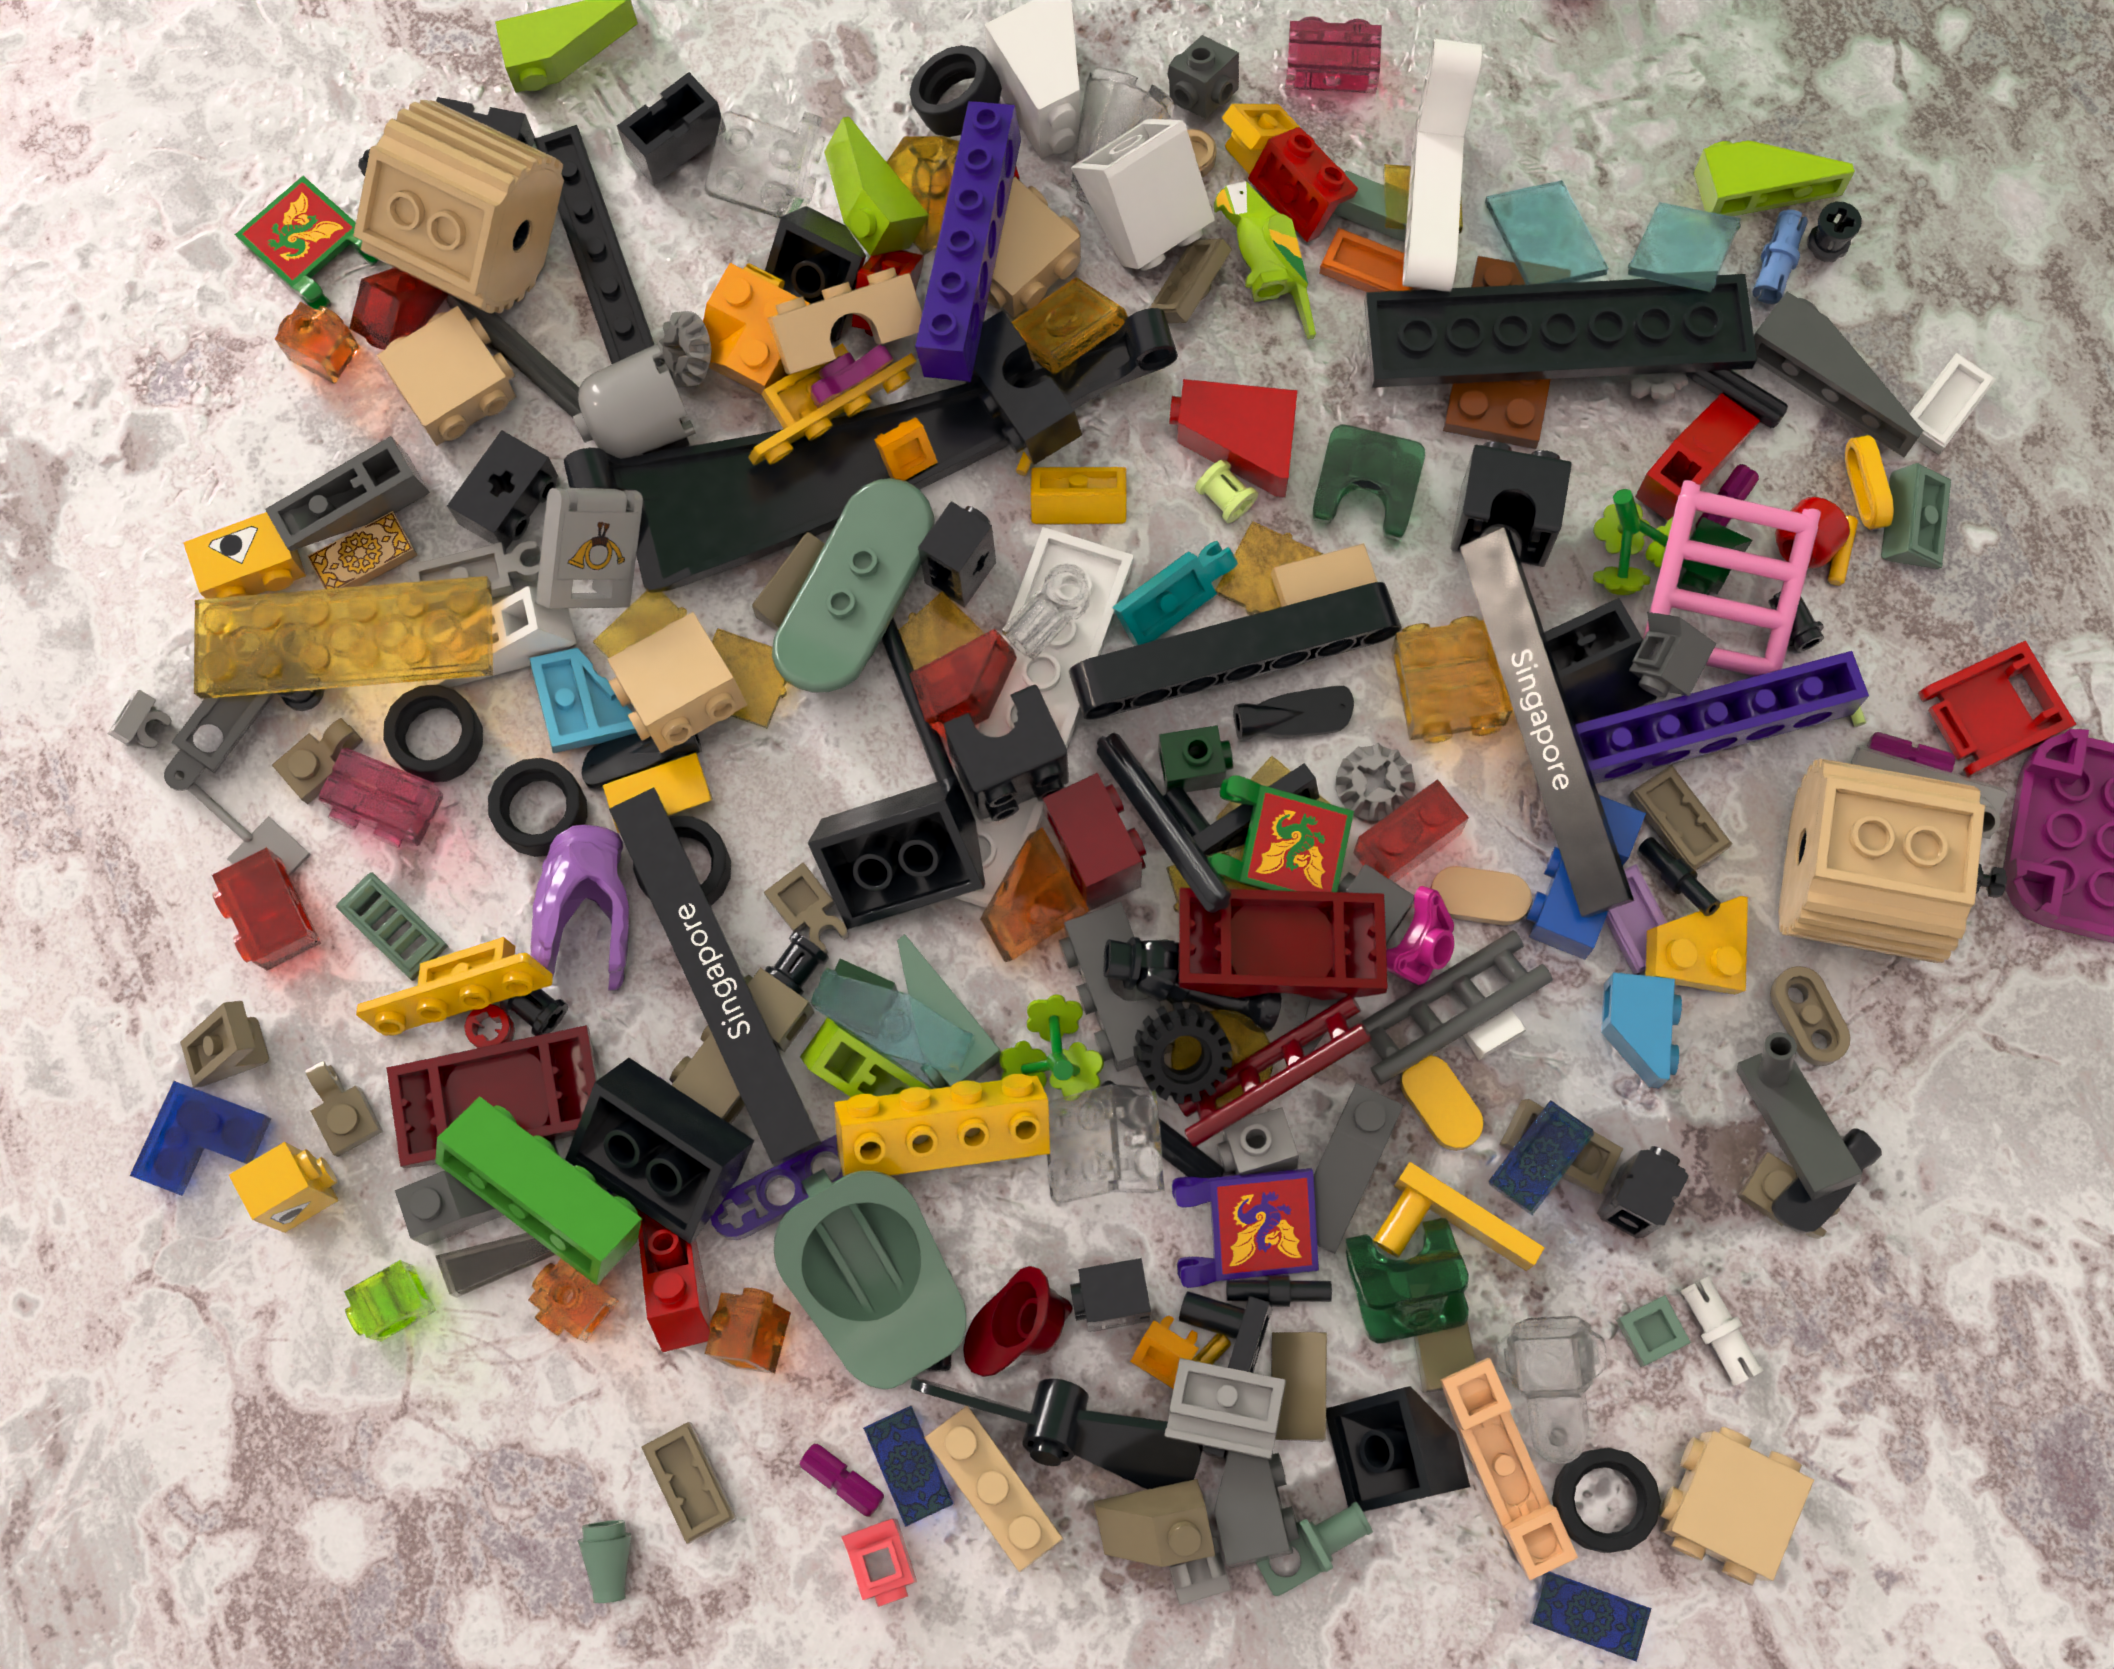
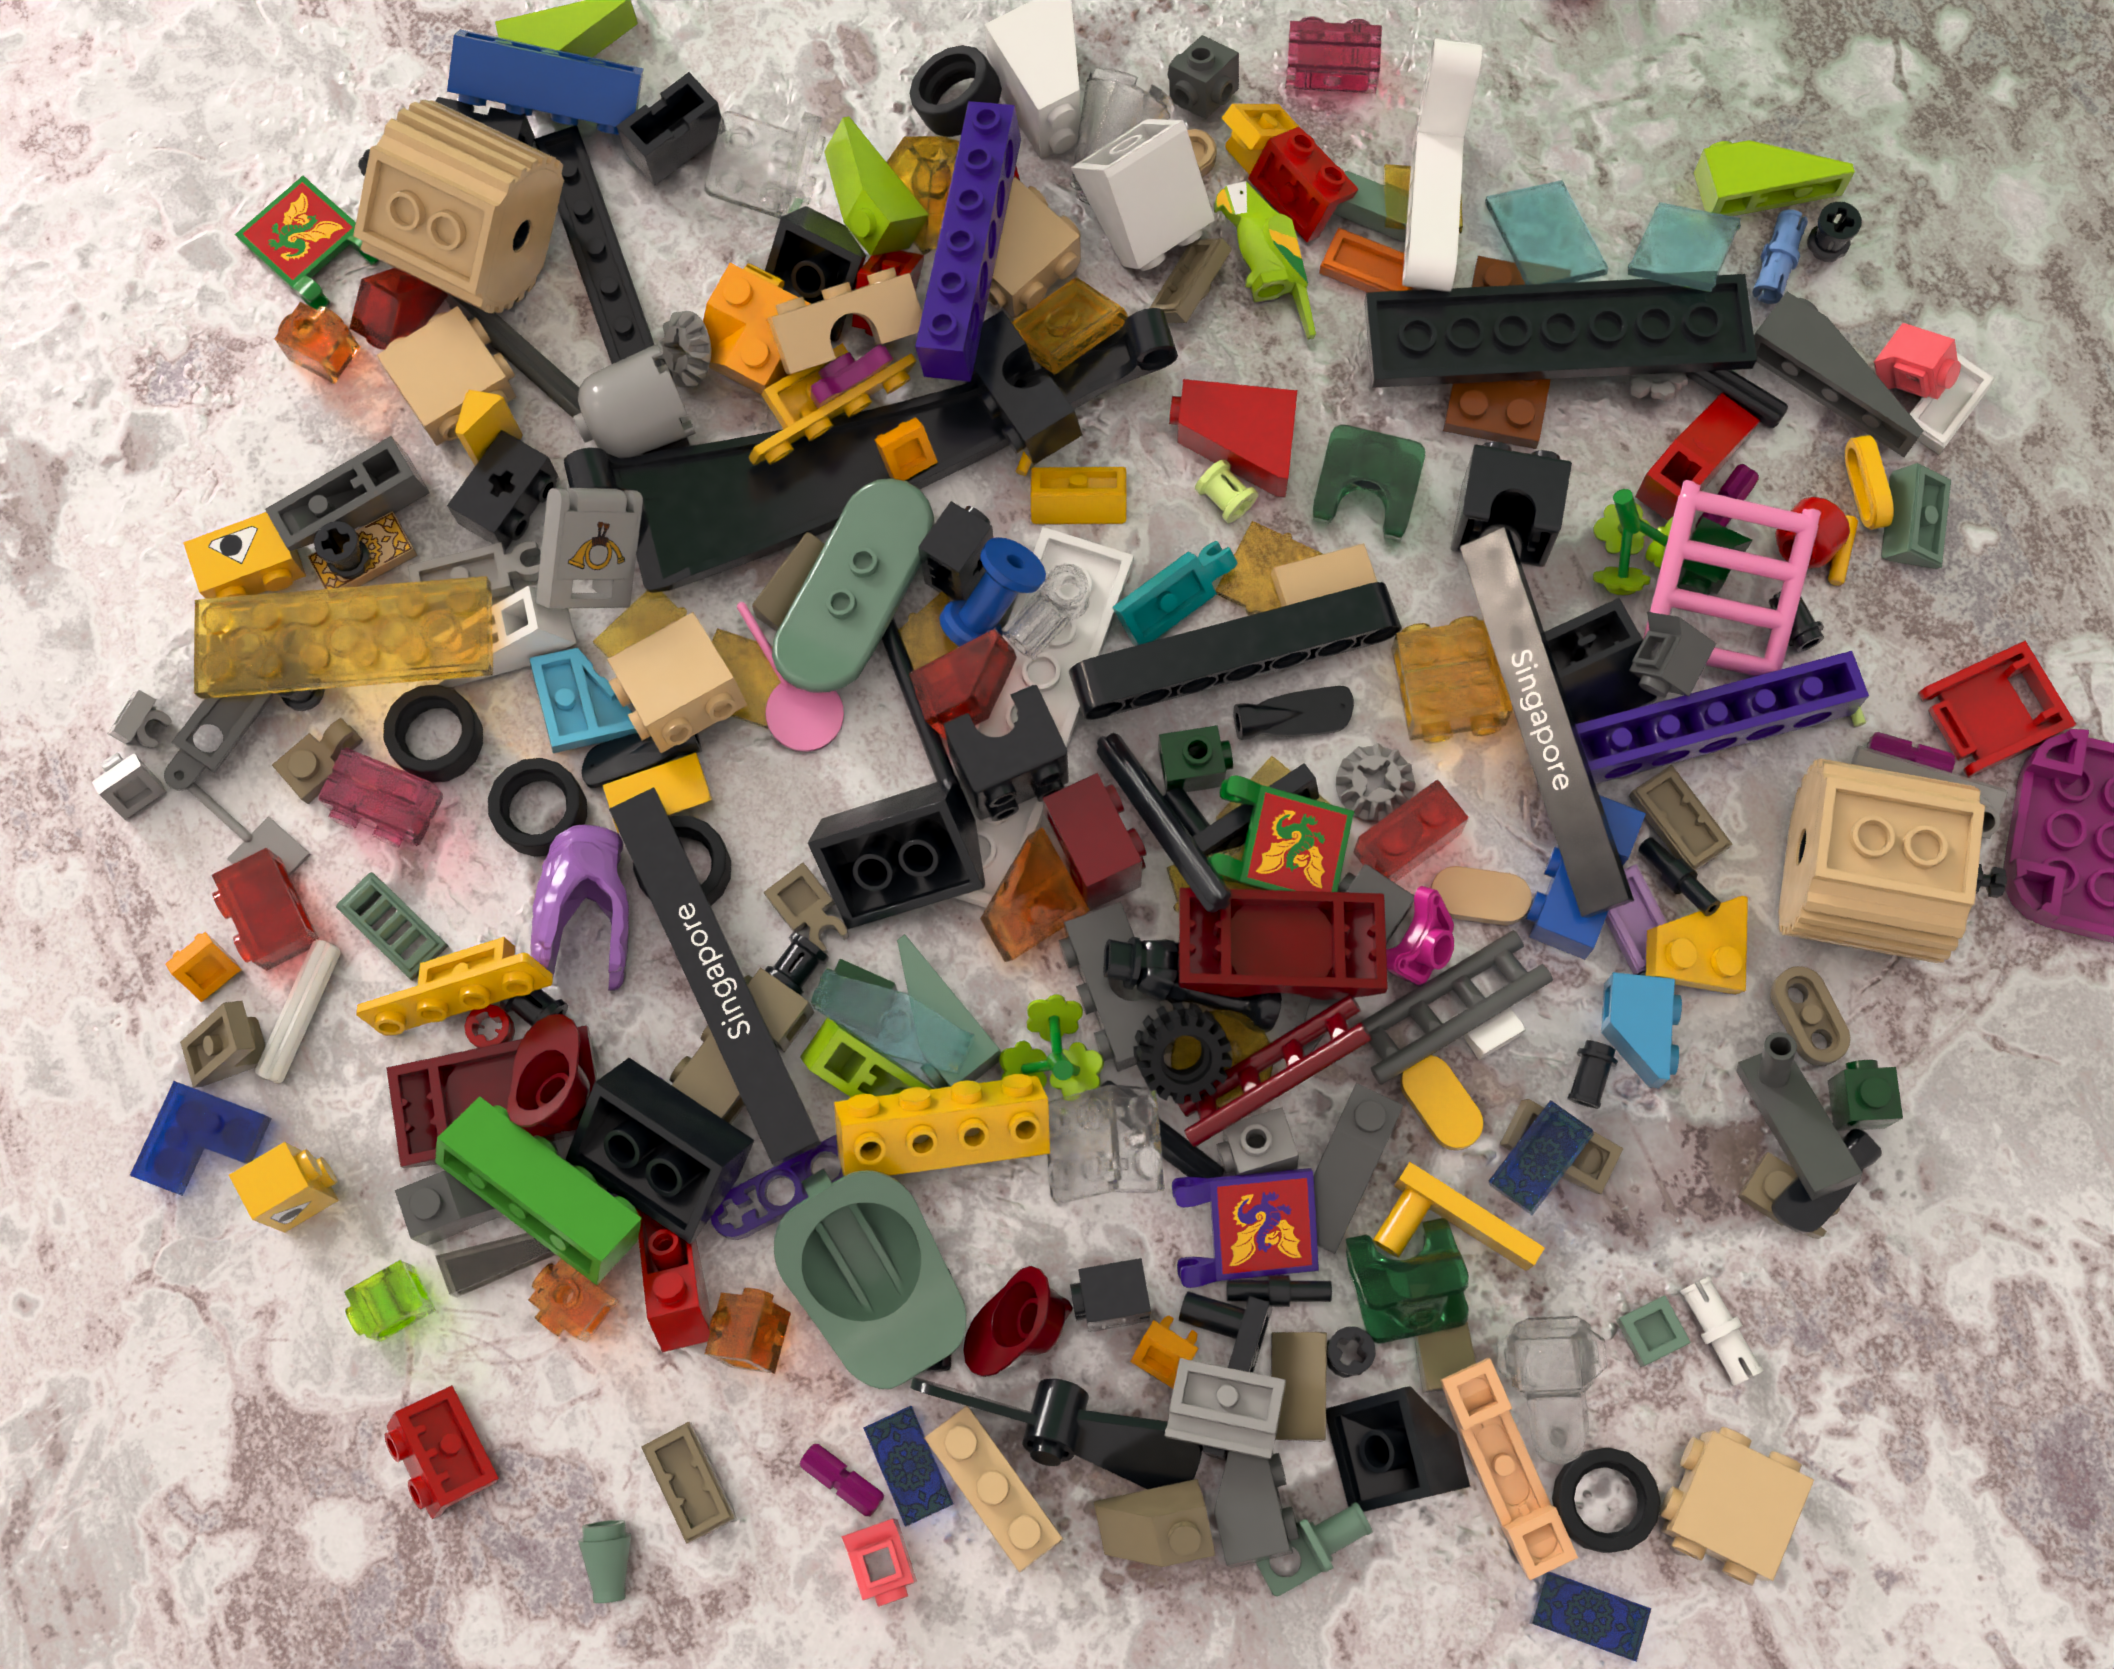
dark tan plate [305,1061,383,1157] -> none
light grey tile [1169,1537,1231,1605] -> none
yellow piece [1192,1334,1231,1365] -> none
black brick [1597,1146,1689,1239] -> none
none -> light grey tile [92,752,166,820]
none -> light orange tile [165,931,241,1002]
none -> white axle [255,939,341,1083]
none -> black bush [314,521,371,580]
none -> red bracket [385,1385,499,1519]
none -> blue brick [447,29,644,135]
none -> yellow slope [455,389,523,466]
none -> dark red piece [507,1014,590,1132]
none -> bright pink piece [737,602,844,752]
none -> blue piece [939,537,1046,656]
none -> black bush [1327,1327,1376,1378]
none -> black pin [1567,1040,1618,1109]
none -> dark green brick [1828,1060,1903,1131]
none -> coral window [1874,323,1961,400]

